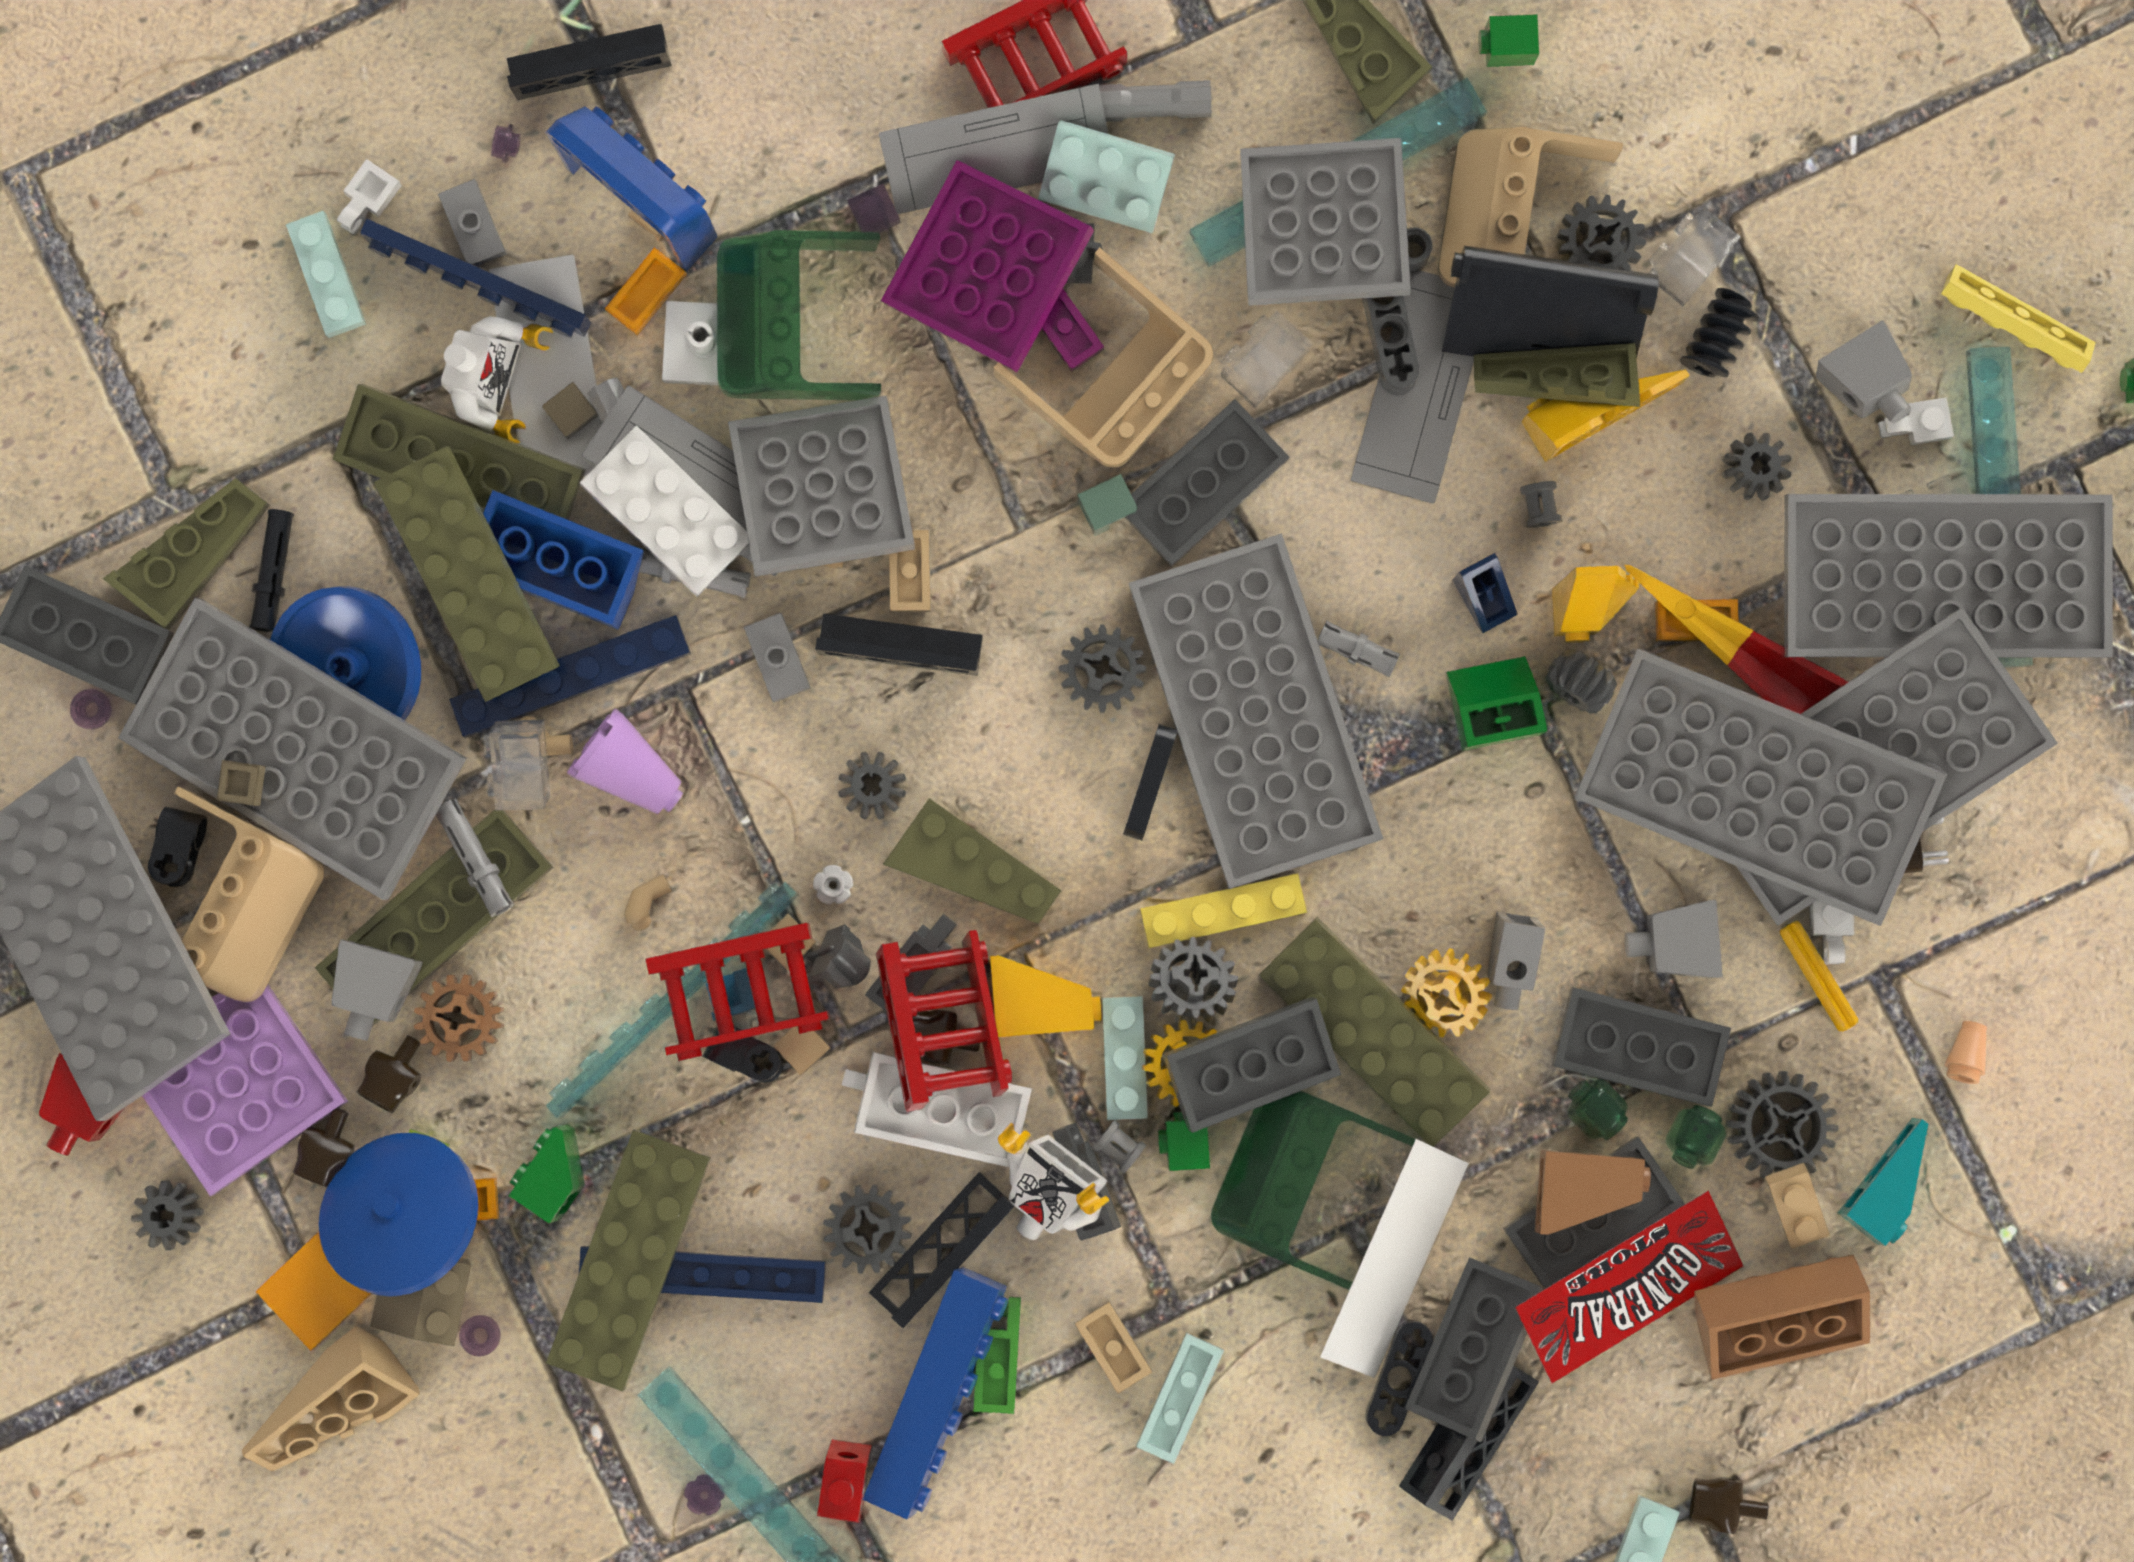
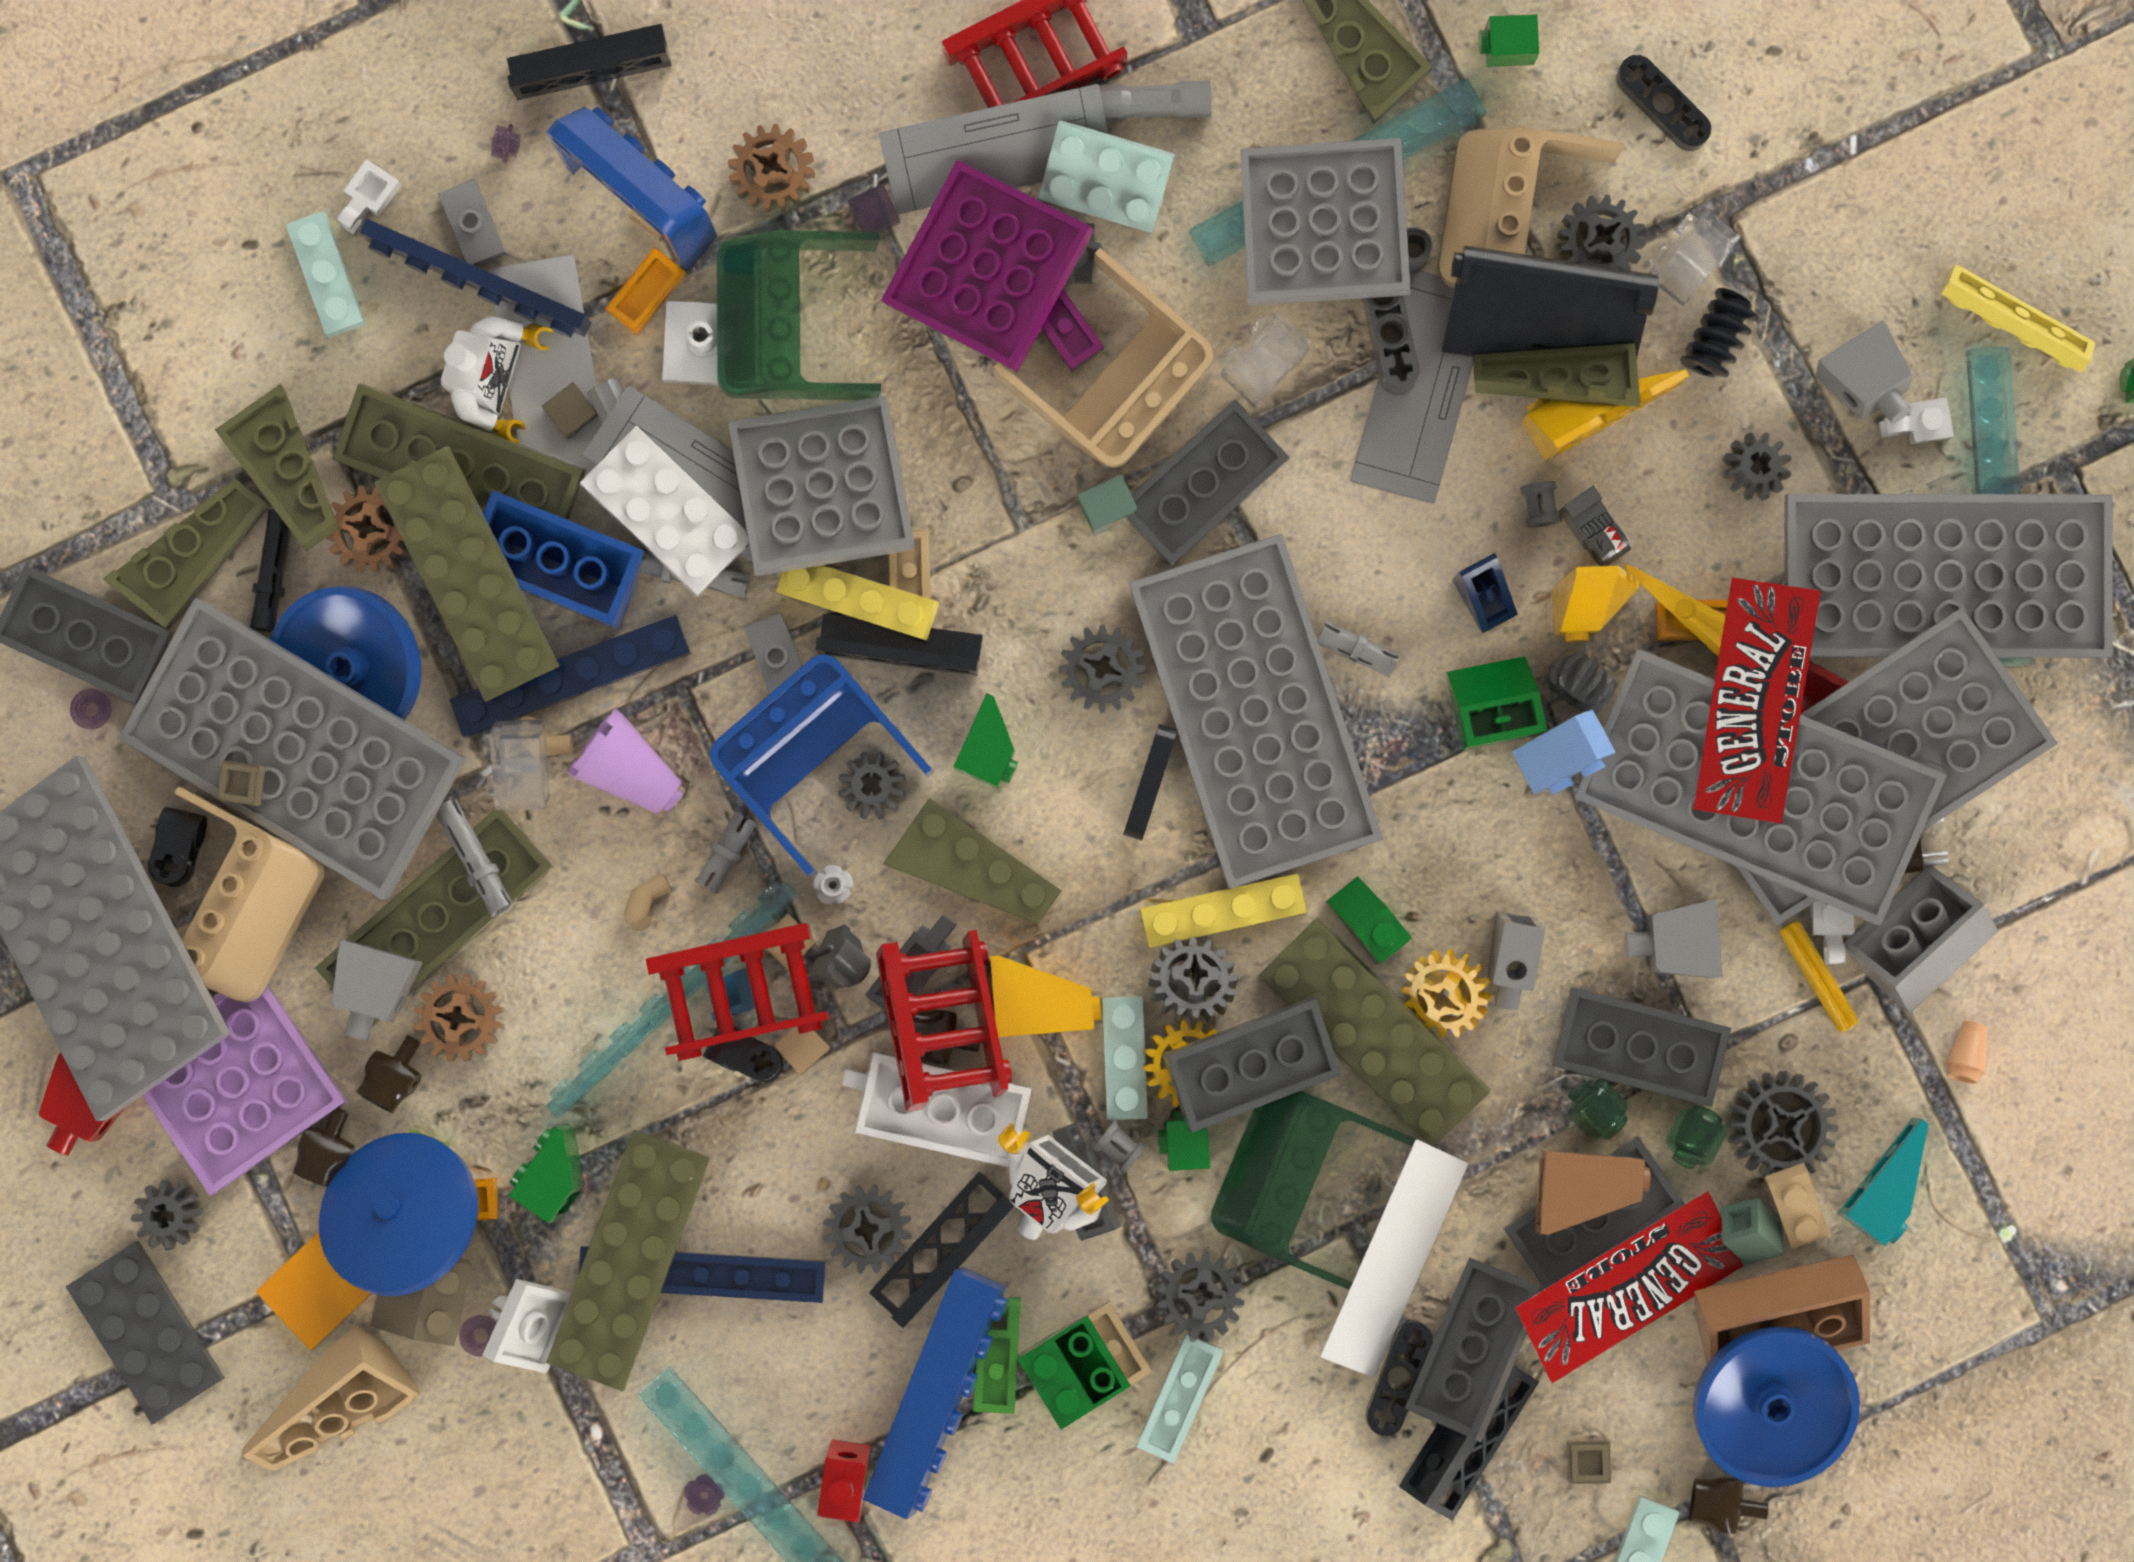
none -> dark grey plate [66,1241,225,1425]
none -> olive wing [215,384,339,551]
none -> medium nougat gear [326,485,407,574]
none -> white tile [482,1279,572,1373]
none -> light grey pin [695,811,757,894]
none -> blue windscreen [710,654,934,878]
none -> medium nougat gear [728,124,815,213]
none -> light yellow plate [776,565,939,641]
none -> green slope [953,693,1019,789]
none -> green slope [1017,1315,1131,1430]
none -> dark grey gear [1155,1252,1245,1342]
none -> green slope [1326,876,1412,965]
none -> light blue brick [1512,709,1616,795]
none -> dark grey leg [1558,485,1631,566]
none -> dark tan tile [1567,1440,1611,1484]
none -> black beam [1616,55,1711,151]
none -> blue dish [1693,1327,1860,1487]
none -> red sticker [1694,577,1821,824]
none -> sand green panel [1722,1197,1783,1264]
none -> light grey slope [1844,866,1999,1013]

